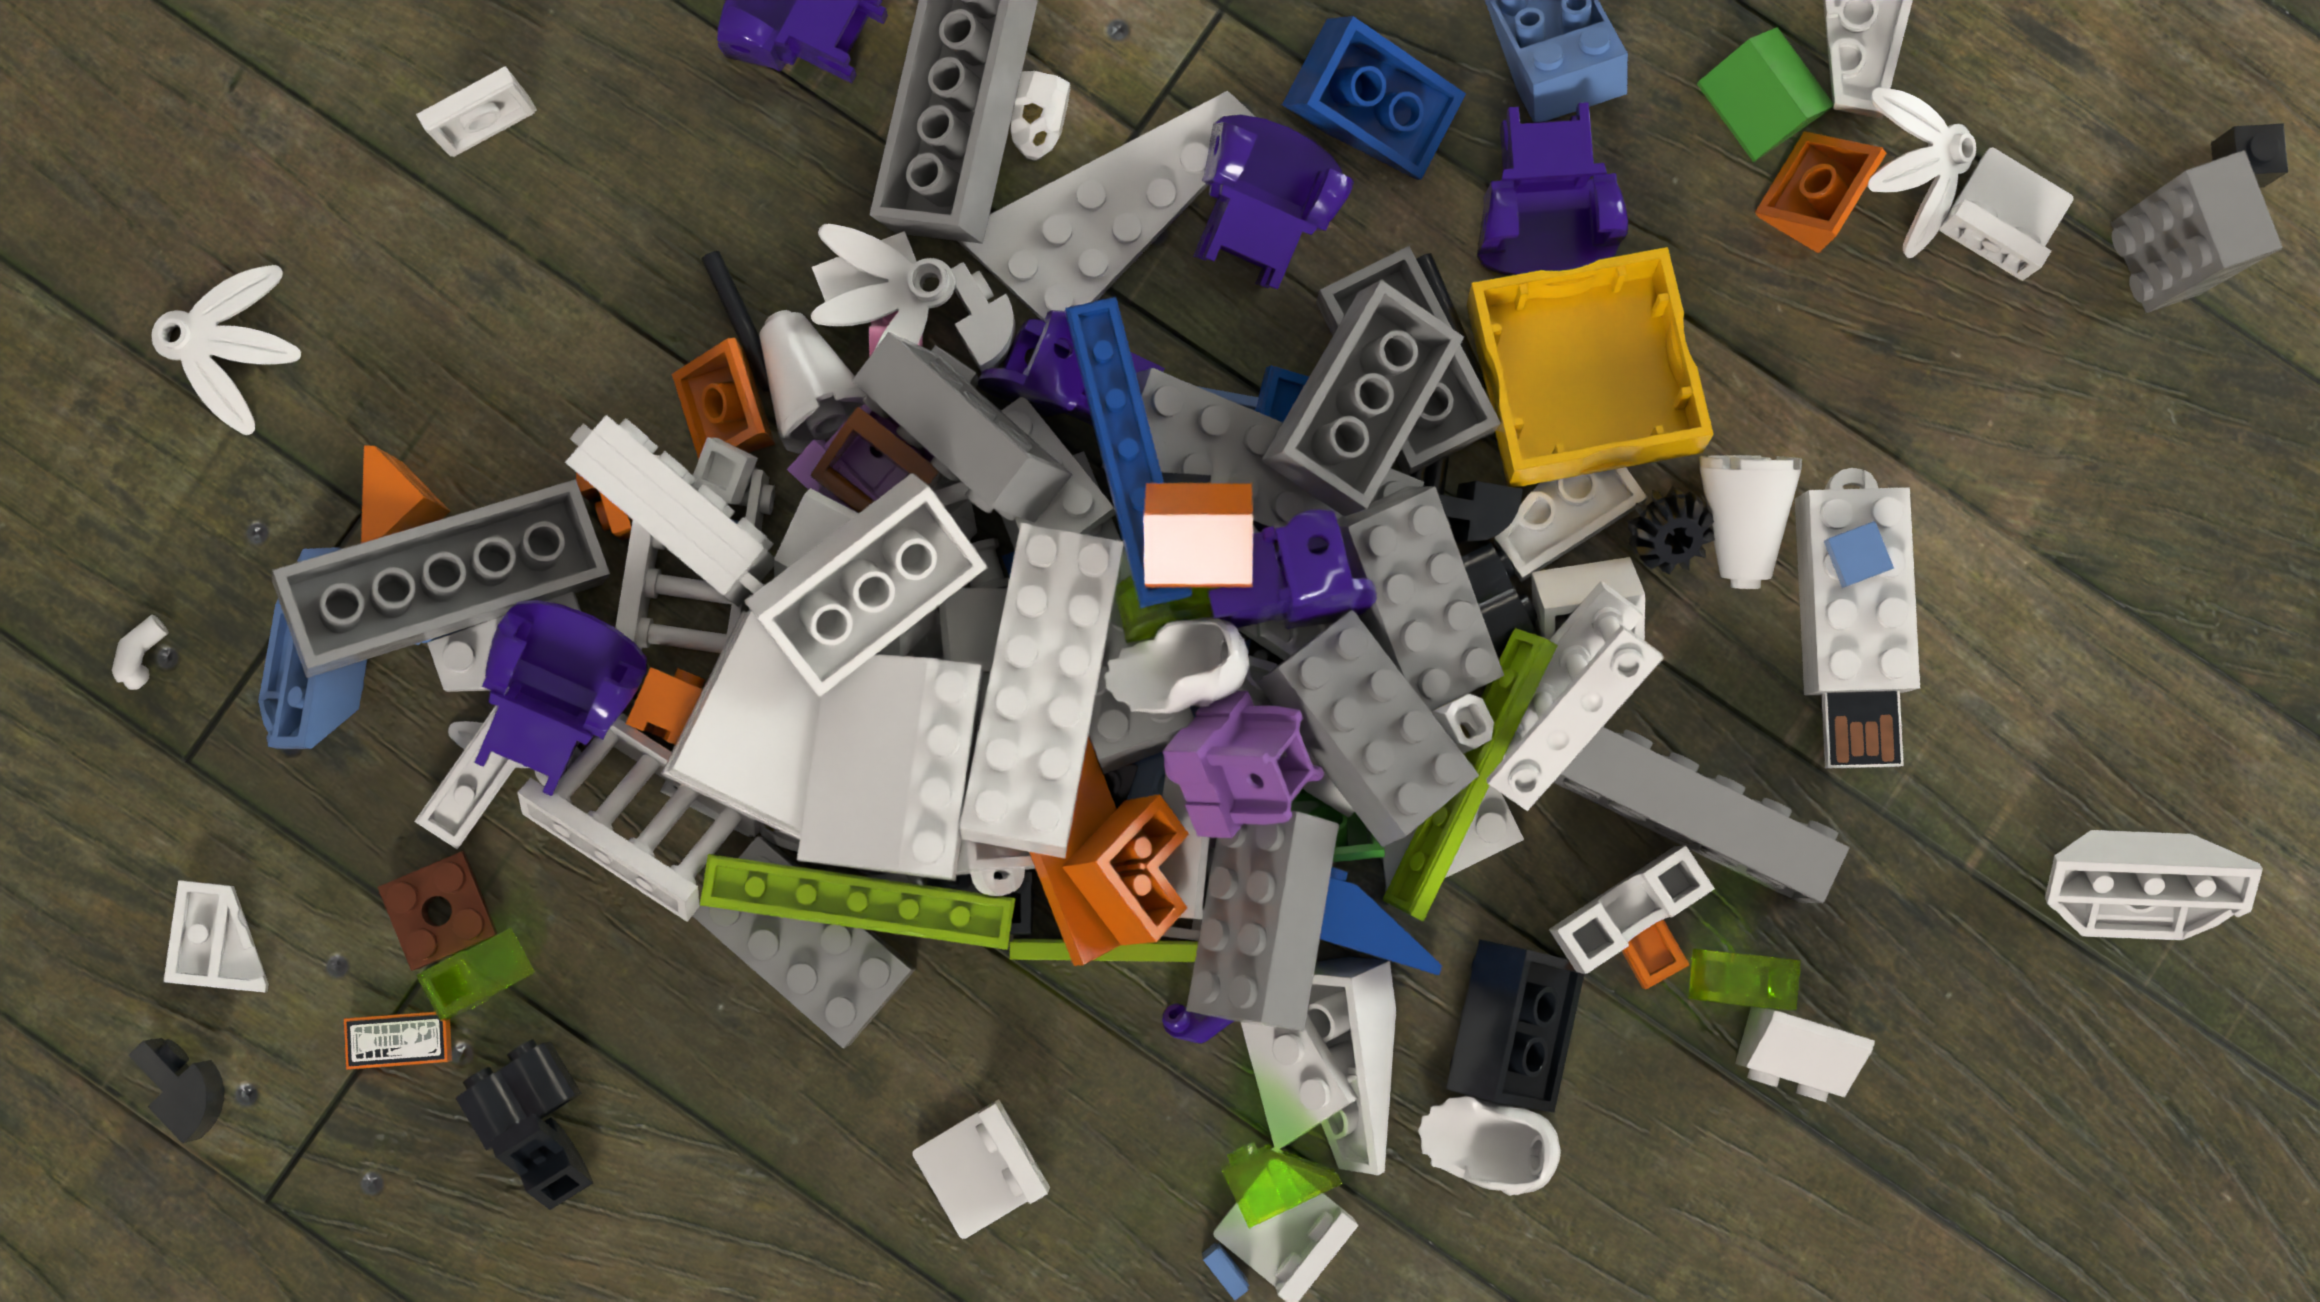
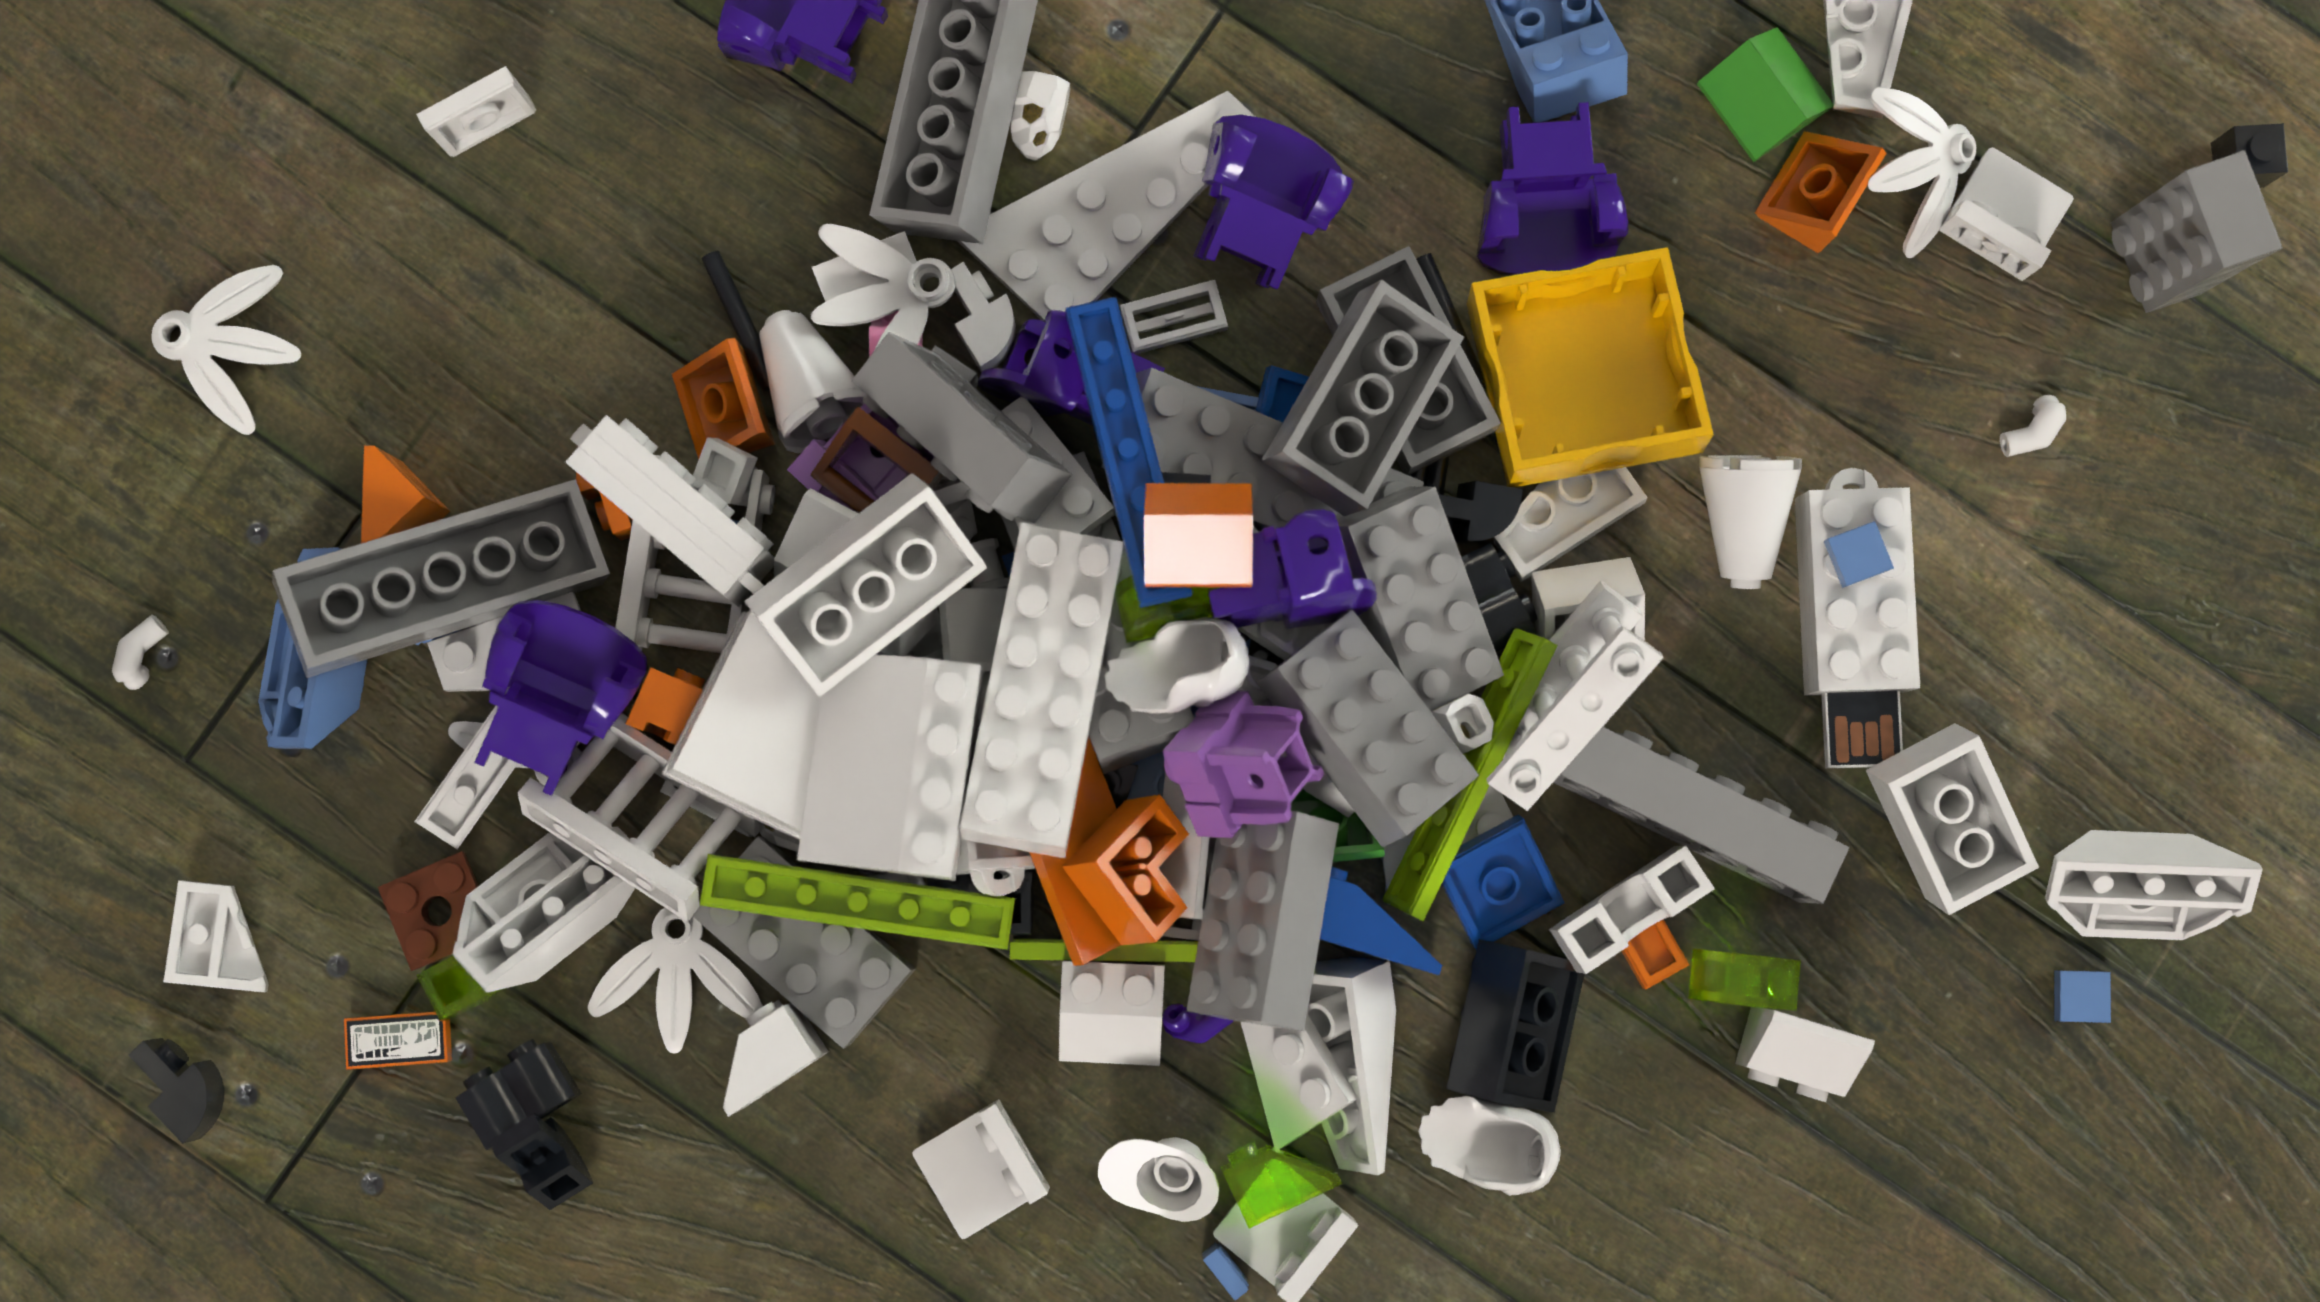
blue slope [1282,16,1466,180] -> none
black gear [1627,486,1715,575] -> none
none -> white wedge [453,826,635,993]
none -> white plant [588,908,763,1054]
none -> white slope [723,1000,829,1117]
none -> white slope [1059,960,1165,1066]
none -> white piece [1098,1137,1219,1222]
none -> white tile [1120,279,1228,354]
none -> blue tile [1442,814,1565,951]
none -> white brick [1866,723,2039,915]
none -> white arm [2000,395,2066,457]
none -> medium blue tile [2054,970,2111,1023]

